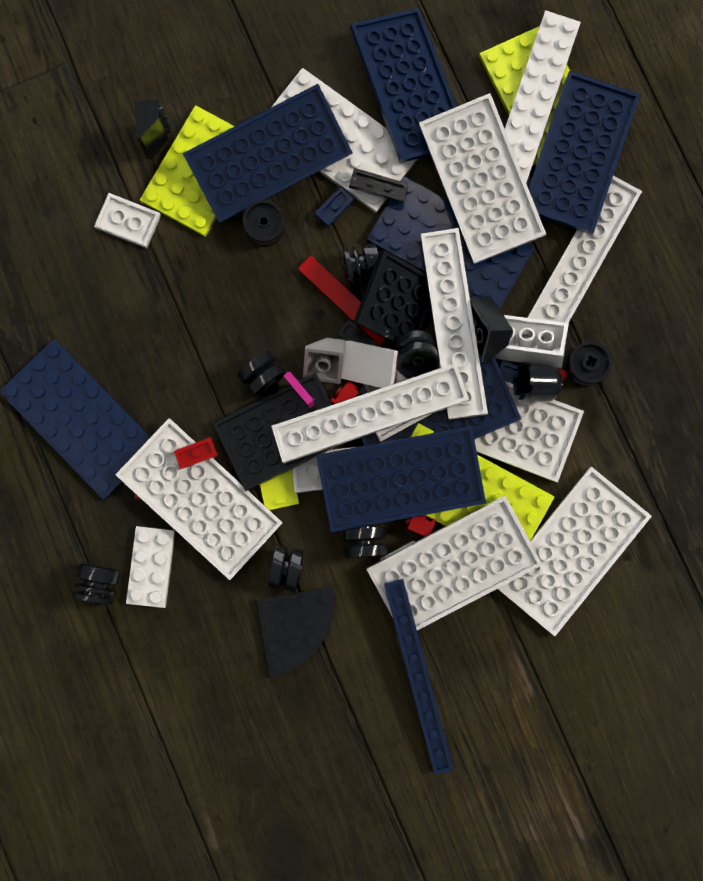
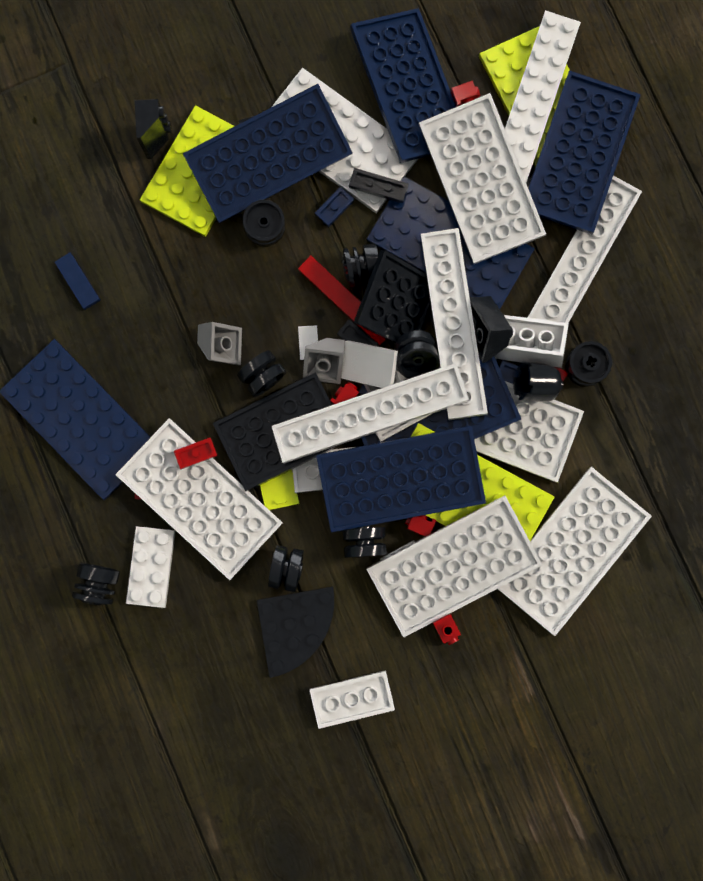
white tile [94,193,161,249] -> none
dark pink tile [284,372,315,409] -> none
dark blue plate [384,578,454,775] -> none
none -> dark blue tile [55,252,101,310]
none -> light grey slope [197,322,242,365]
none -> white sticker [298,326,318,360]
none -> white plate [310,670,395,729]
none -> red brick [432,614,461,645]
none -> red brick [451,81,480,107]

